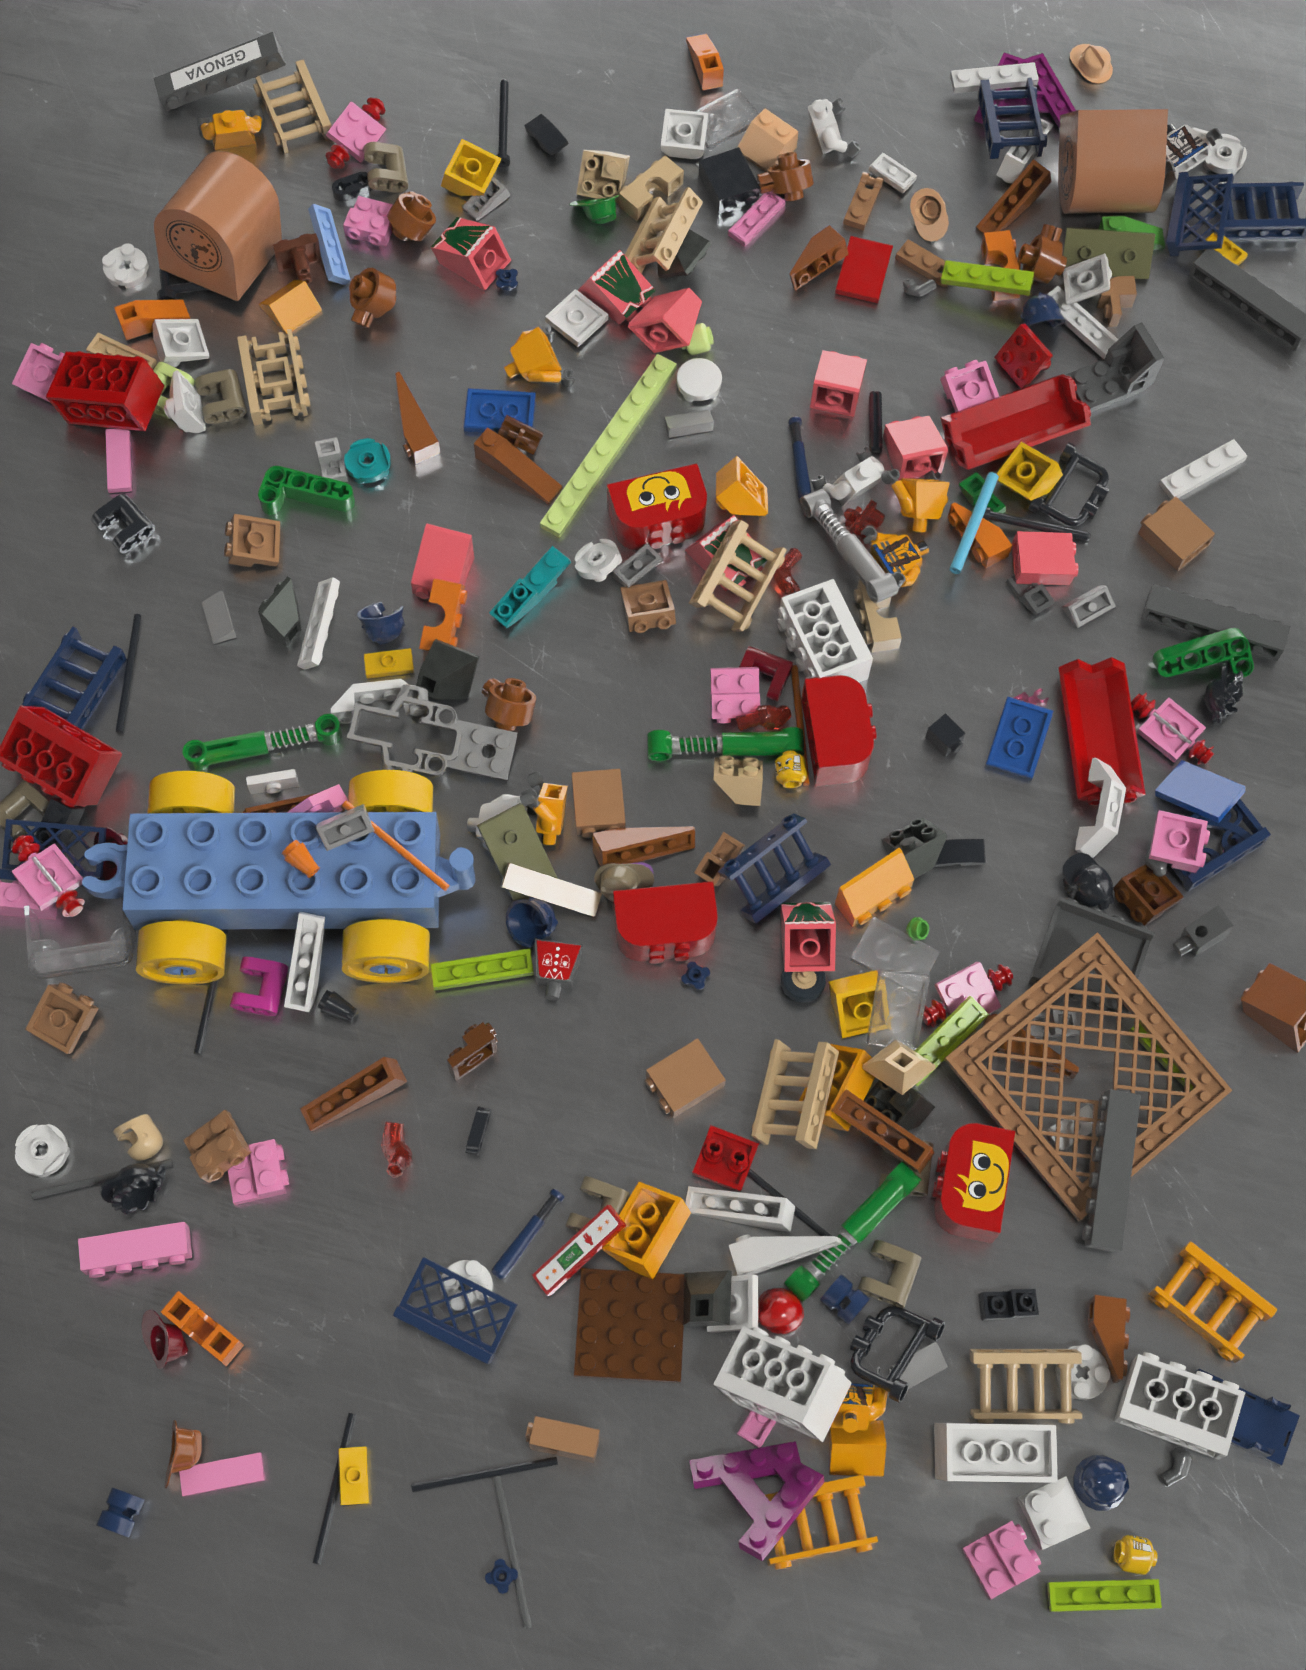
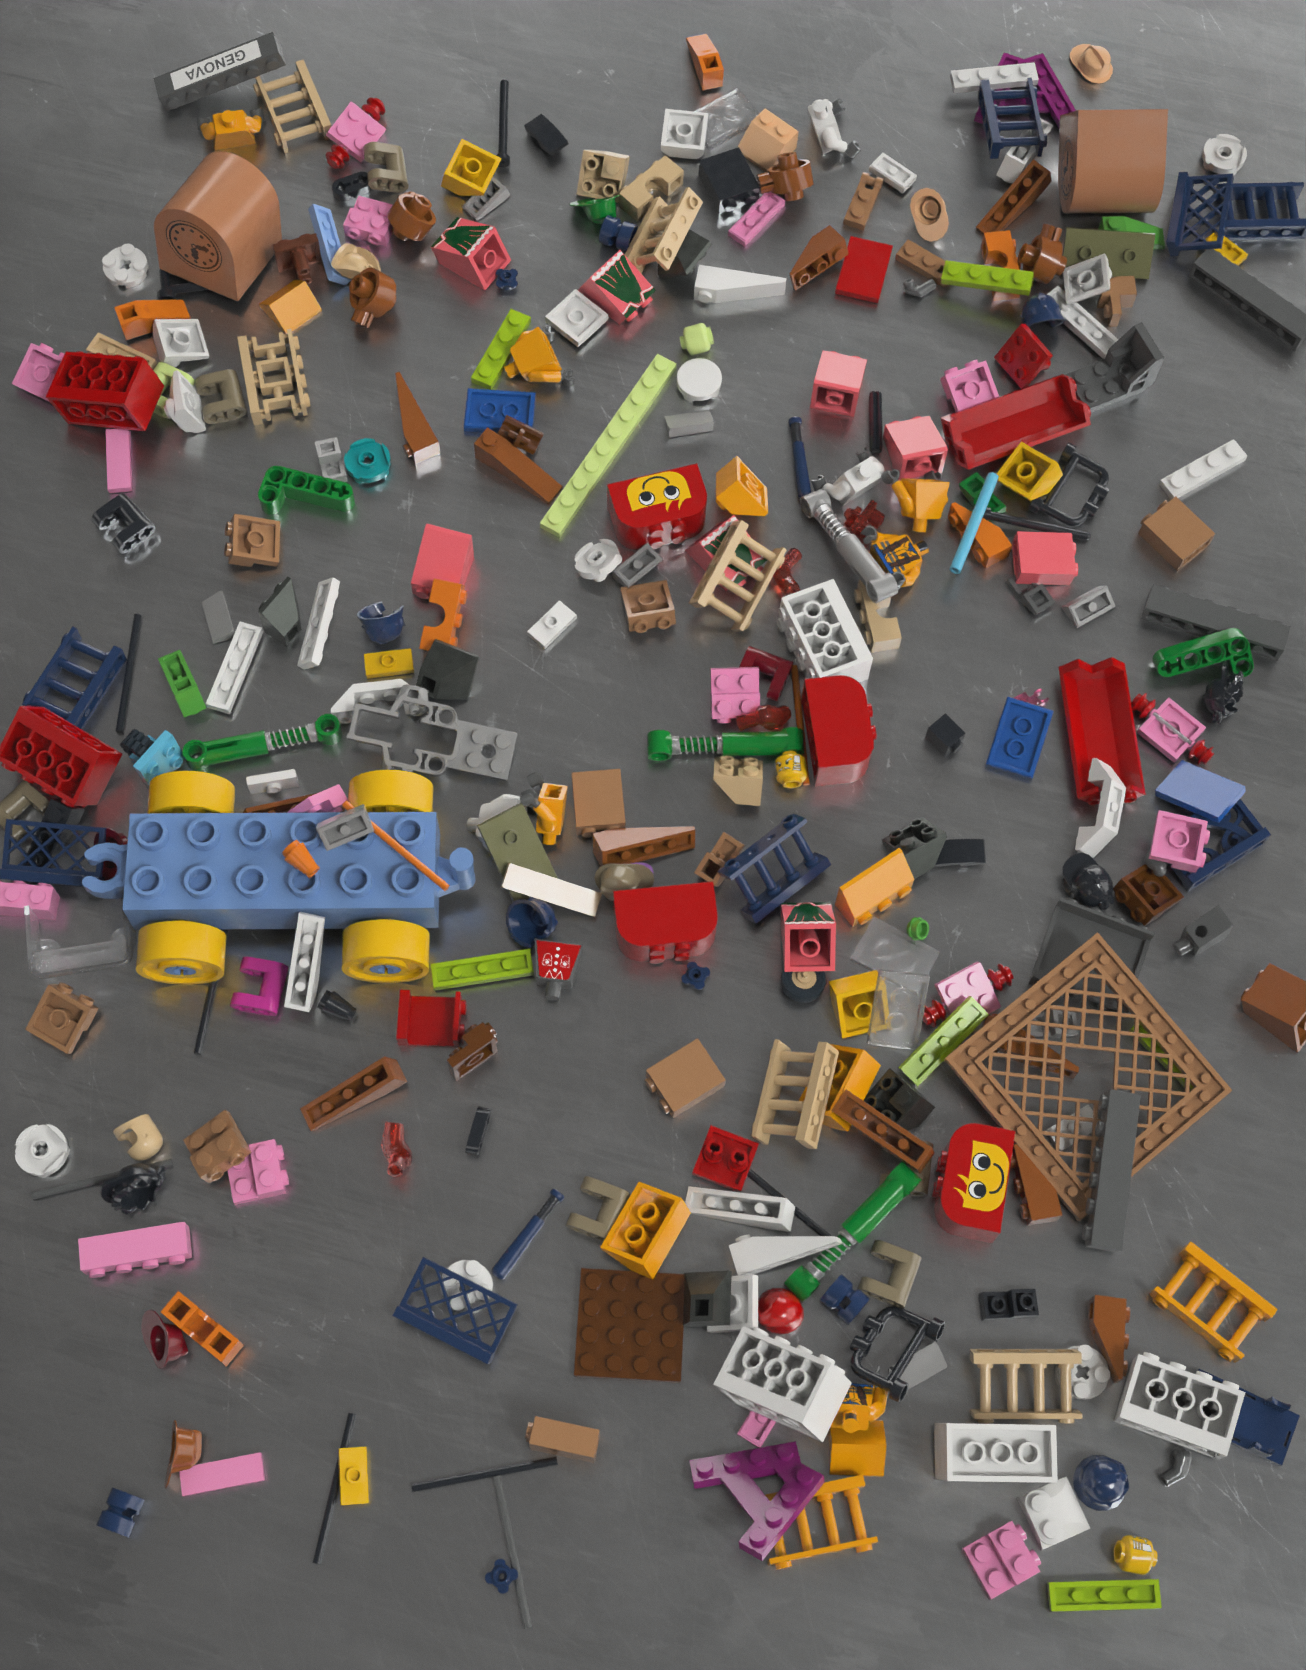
bright pink plate [11,835,84,917] -> none
dark orange piece [482,678,536,731] -> none
teal slope [489,545,571,628] -> none
tile [532,1205,627,1296] -> none
coral slope [628,288,702,353] -> none
tan slope [863,1039,936,1095] -> none
torso [1165,124,1223,179] -> none
none -> medium azure plate [120,729,185,789]
none -> bright green slope [158,650,206,718]
none -> white plate [206,622,263,714]
none -> tan hat [331,243,381,279]
none -> red panel [396,990,466,1047]
none -> lime plate [471,309,531,390]
none -> white plate [527,600,577,649]
none -> dark blue wheel [599,215,638,252]
none -> white slope [694,265,787,303]
none -> dark orange slope [1010,1144,1062,1226]

